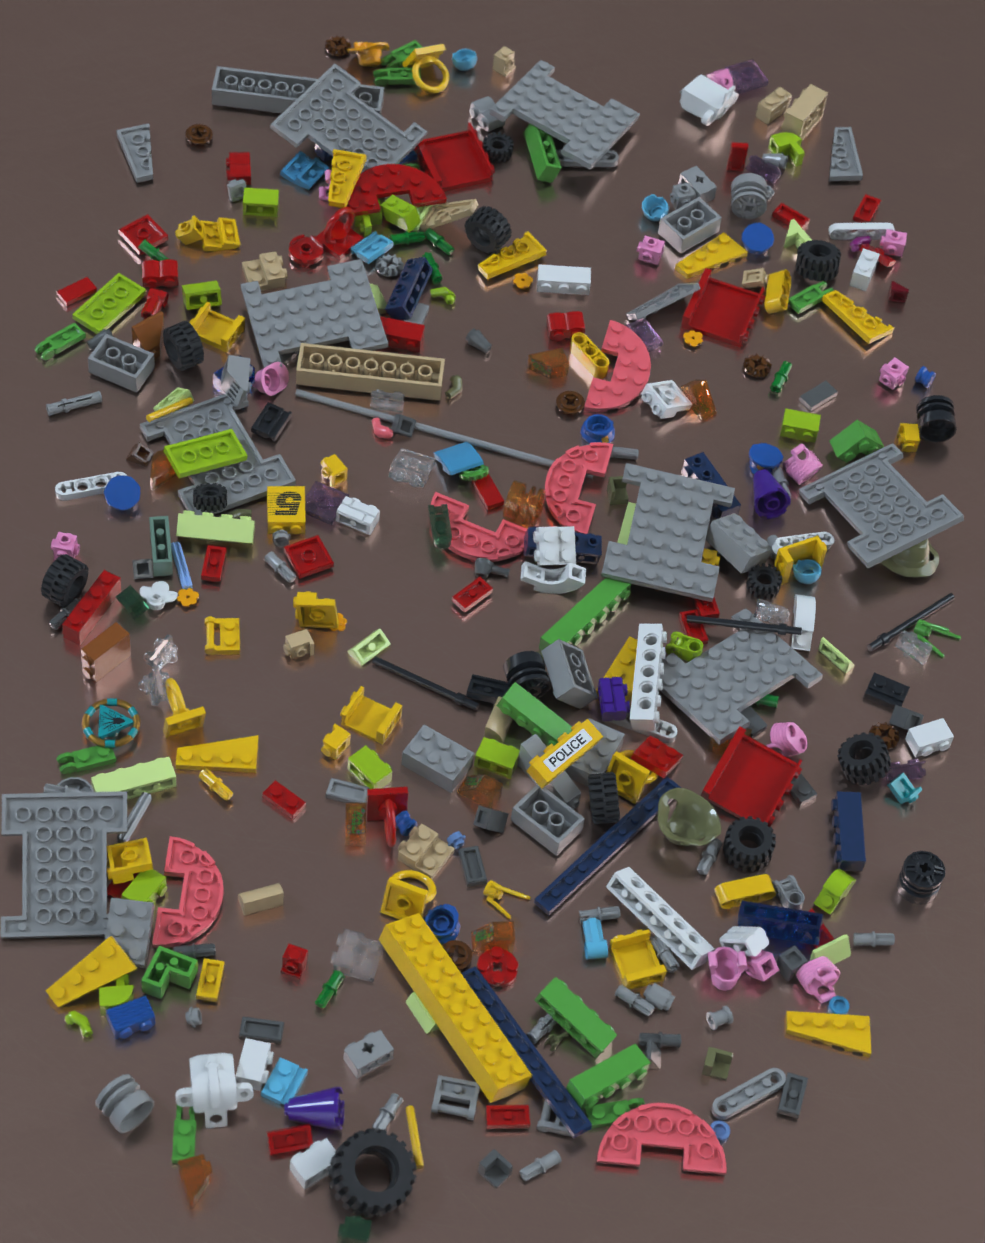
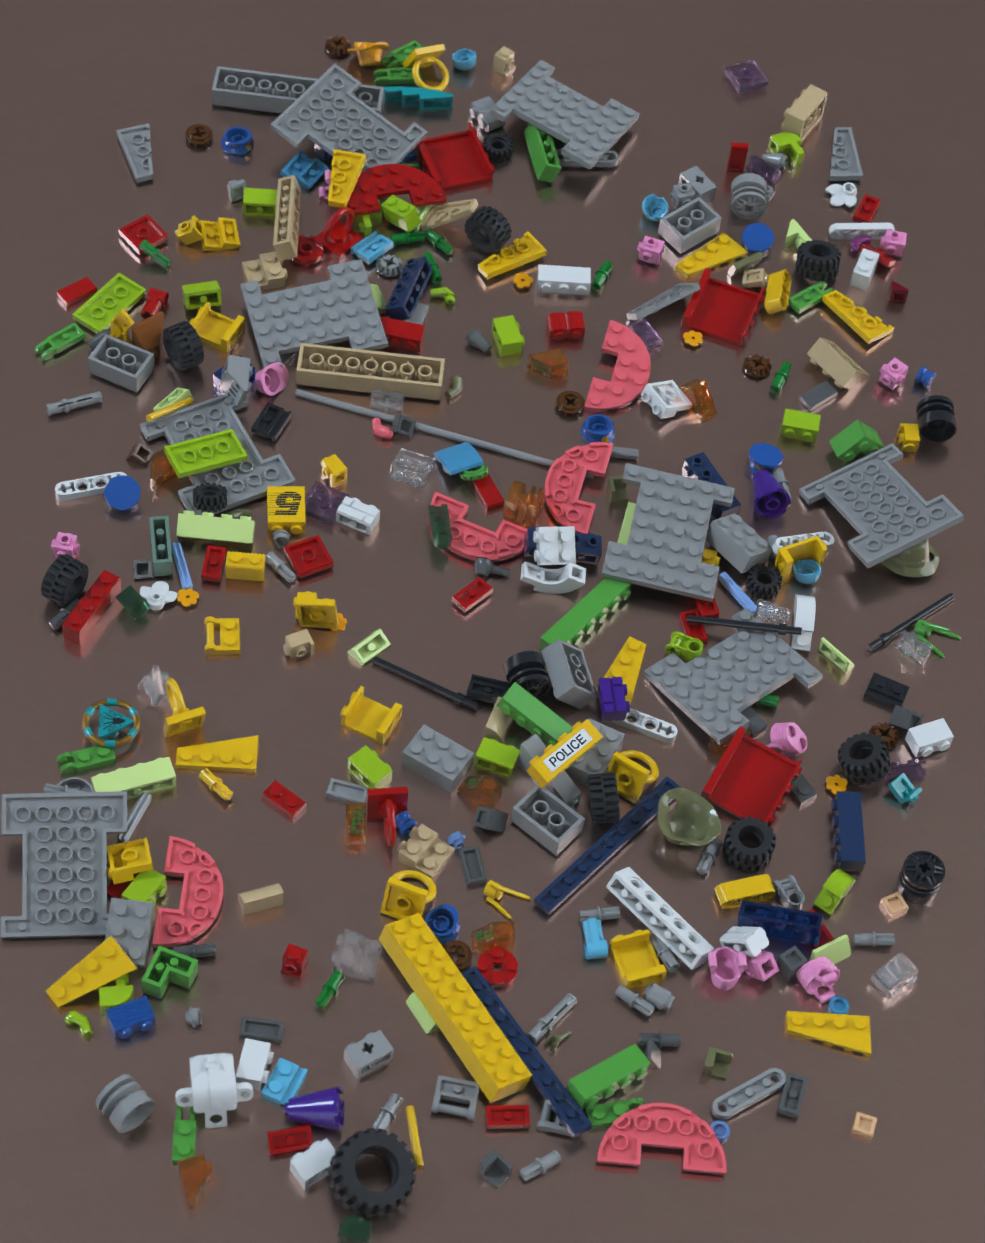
dark orange brick [81,622,131,683] -> none
red brick [142,259,179,288] -> none
clear hips [143,634,178,673] -> none
yellow plate [196,958,225,1002] -> none
red brick [226,152,251,185] -> none
yellow brick [321,724,351,760] -> none
bright green brick [534,977,617,1058] -> none
yellow beam [570,332,609,379] -> none
white brick [630,624,667,731] -> none
red plate [630,735,684,778] -> none
white piece [680,74,738,126] -> none
light grey bush [706,1005,734,1030] -> none
bright pink brick [707,68,733,90] -> none
tan brick [756,87,792,124] -> none
red tile [772,203,810,229] -> none
bright pink piece [783,443,823,485] -> none
none -> yellow tile [110,308,134,344]
none -> blue hat [221,127,254,156]
none -> yellow brick [225,551,265,581]
none -> tan brick [273,175,302,261]
none -> teal slope [384,86,454,111]
none -> lime brick [492,315,525,357]
none -> green axle [591,260,613,290]
none -> light blue axle [718,572,759,615]
none -> olive plate [728,252,764,277]
none -> tan slope [807,337,870,389]
none -> white plate [825,183,857,207]
none -> light orange plant [826,775,848,795]
none -> light nougat tile [851,1112,878,1140]
none -> clear brick [870,952,919,999]
none -> light nougat tile [880,891,909,918]

